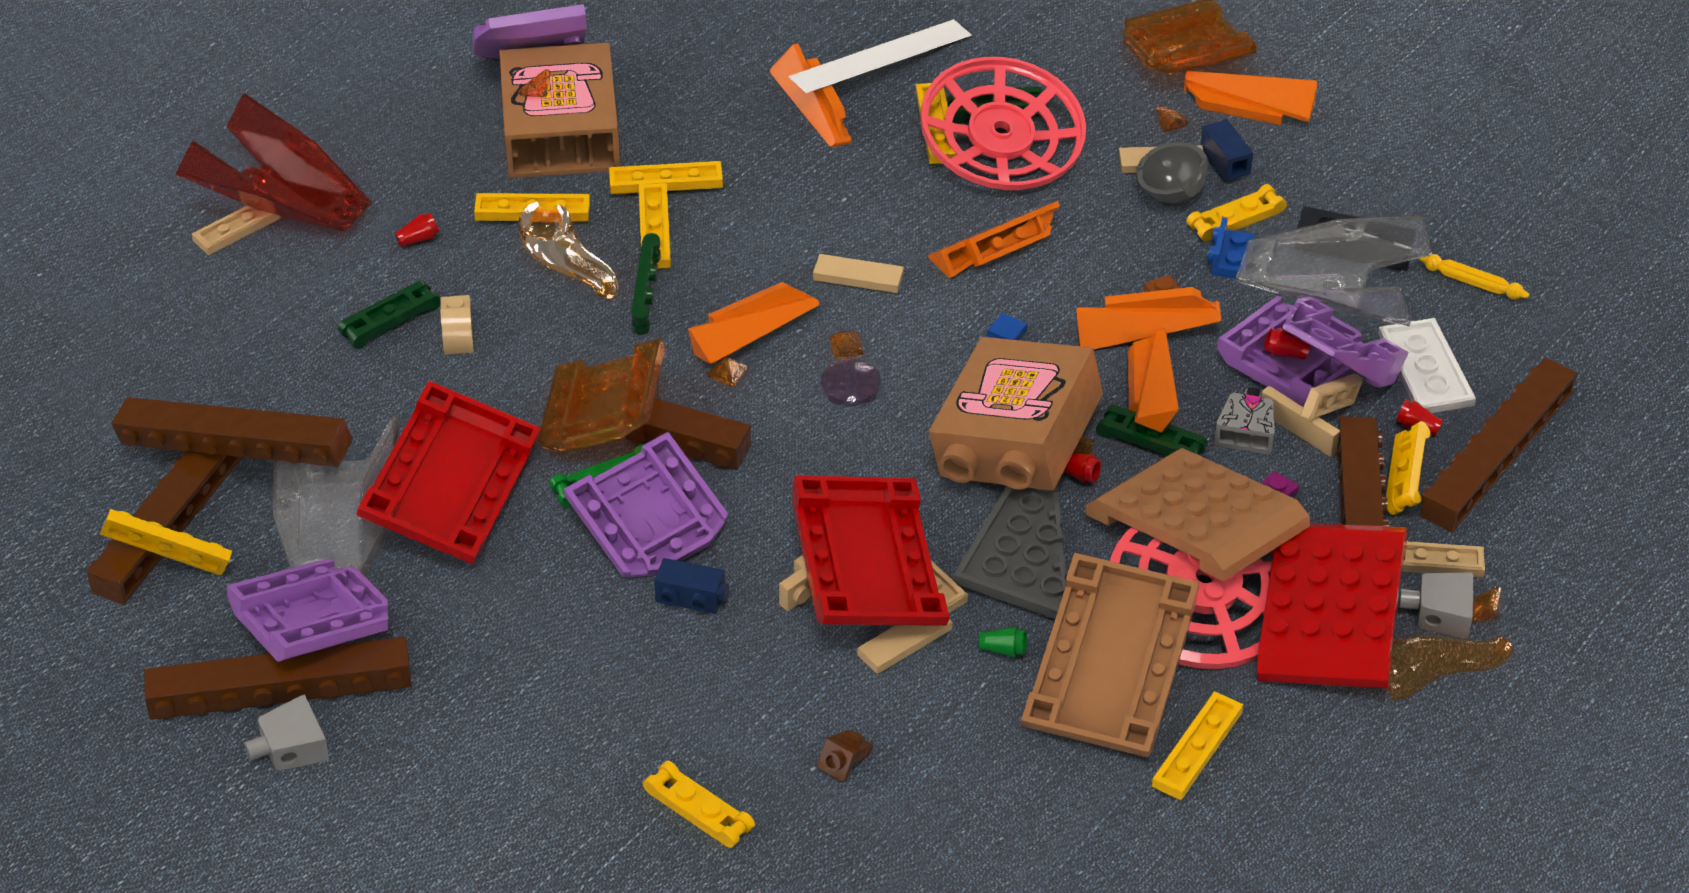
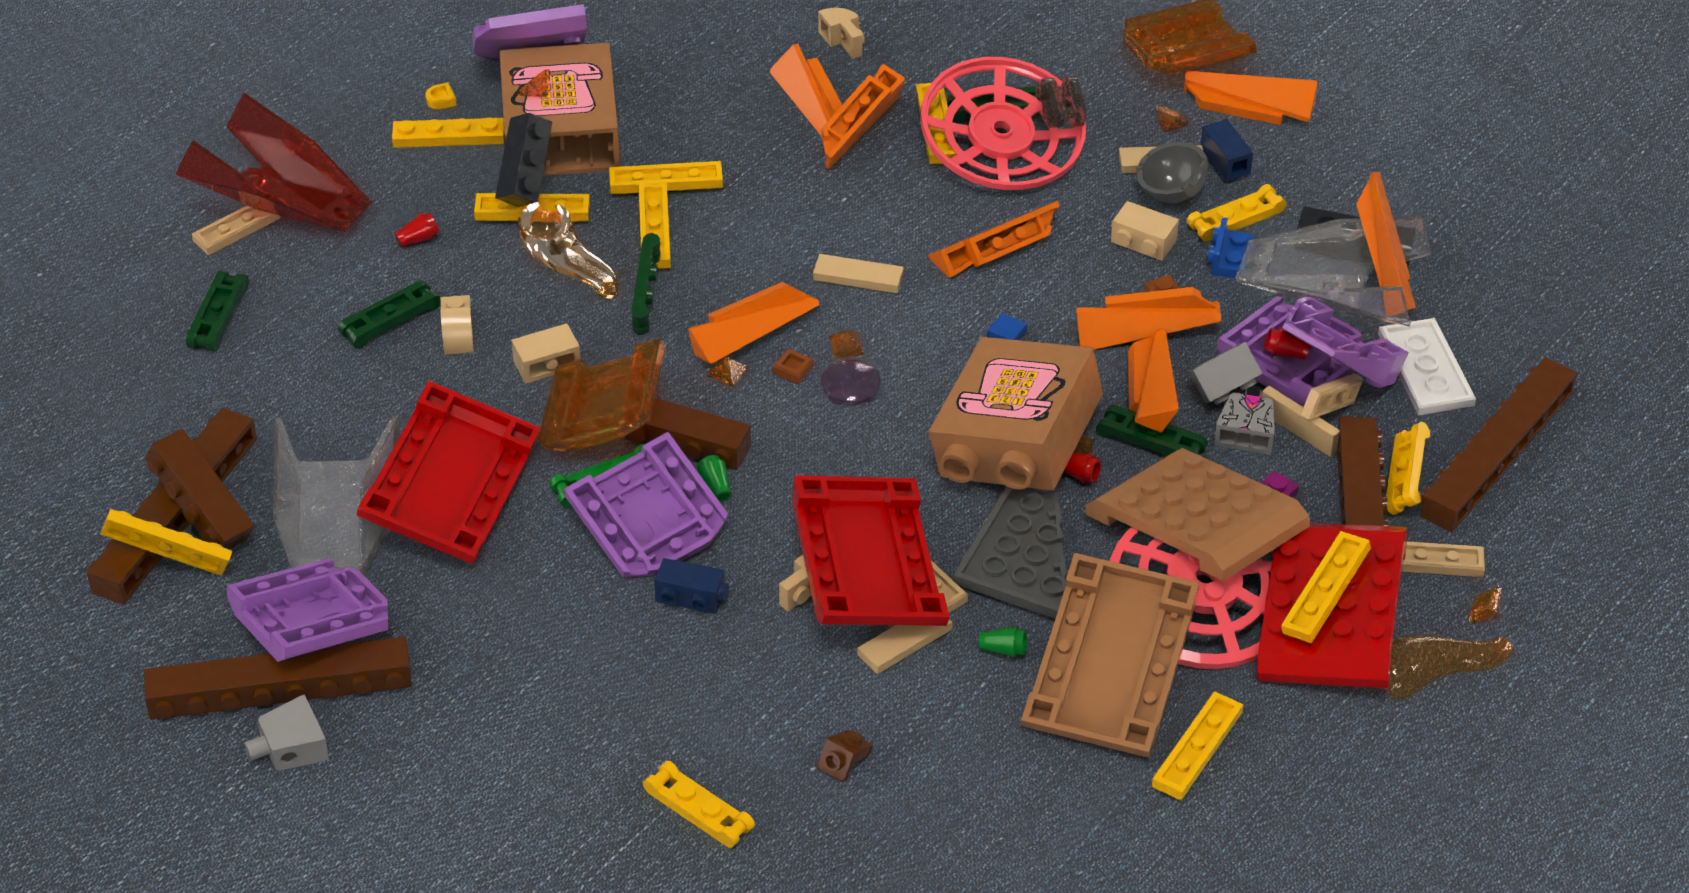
reddish brown brick [111,397,353,467] -> none
white sticker [788,19,972,93] -> none
red cone [1396,399,1443,437] -> none
light grey torso [1399,573,1473,639] -> none
yellow wheel [1419,254,1529,300] -> none
none -> reddish brown brick [145,429,255,549]
none -> dark green plate [186,271,249,351]
none -> yellow plate [392,117,504,148]
none -> yellow tile [425,82,457,110]
none -> black brick [495,113,552,207]
none -> tan brick [511,324,581,384]
none -> green cone [697,455,732,502]
none -> dark orange tile [773,349,814,384]
none -> tan brick [818,8,865,59]
none -> orange wedge [821,64,905,169]
none -> clear smoke brick [1036,77,1086,128]
none -> tan brick [1111,201,1179,261]
none -> light grey brick [1188,342,1263,405]
none -> yellow plate [1281,531,1371,643]
none -> orange wedge [1356,171,1416,316]

